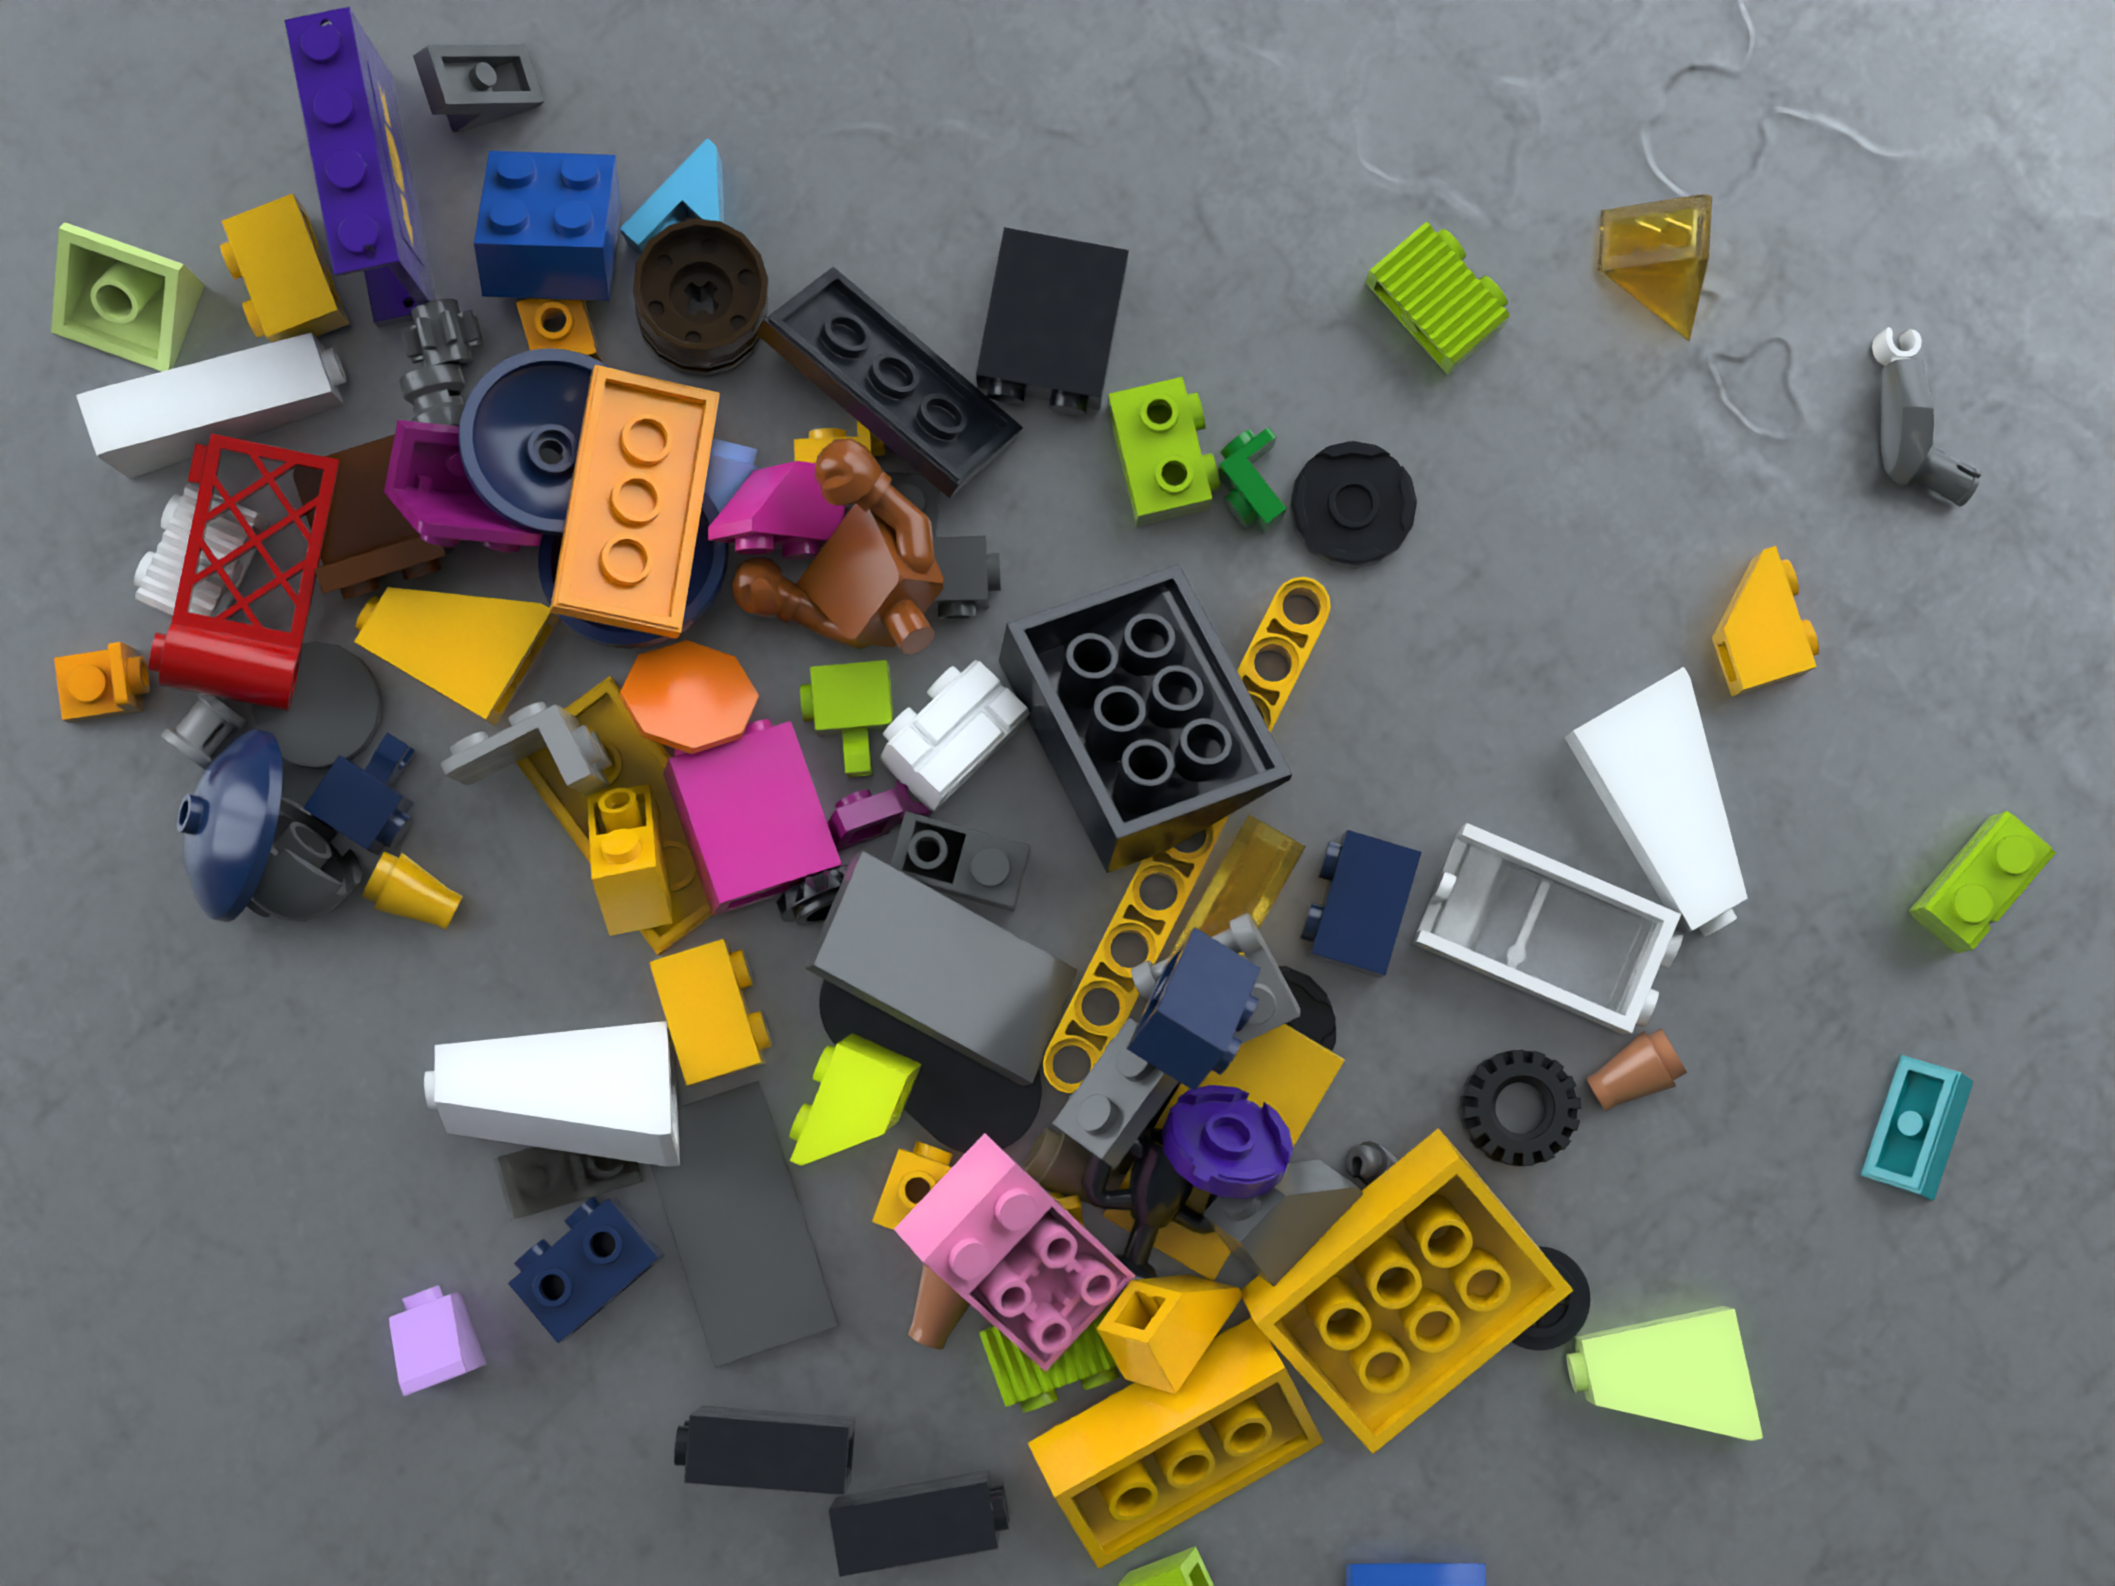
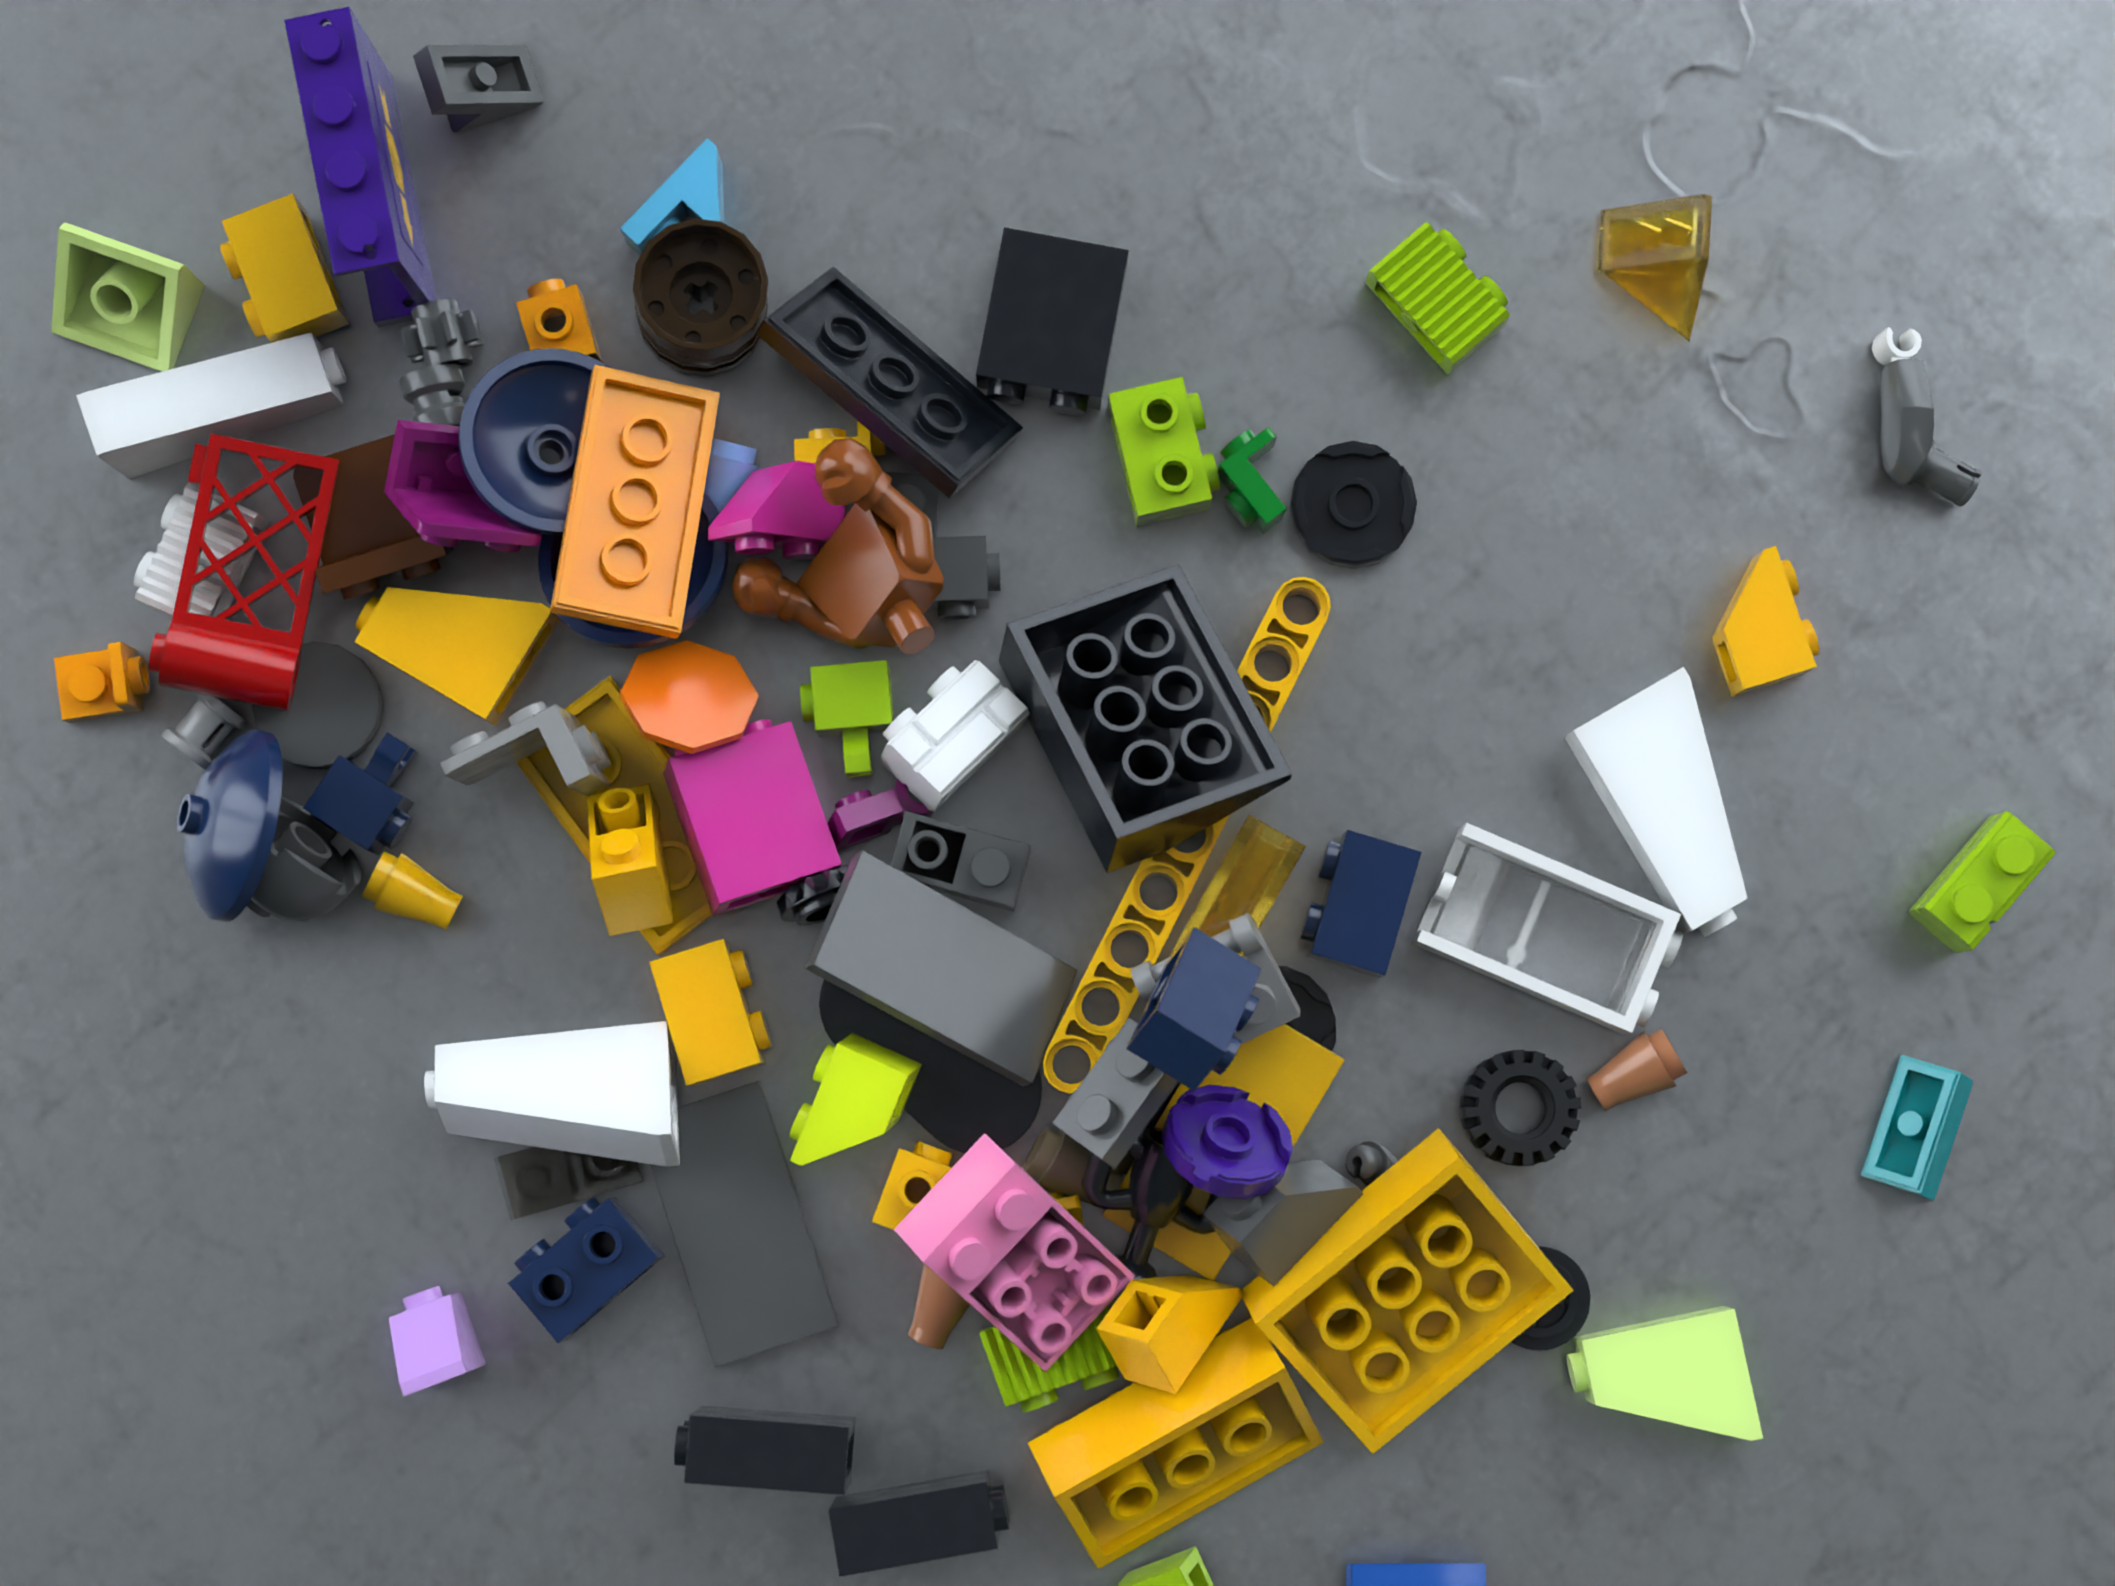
blue brick [474,151,622,301] -> none

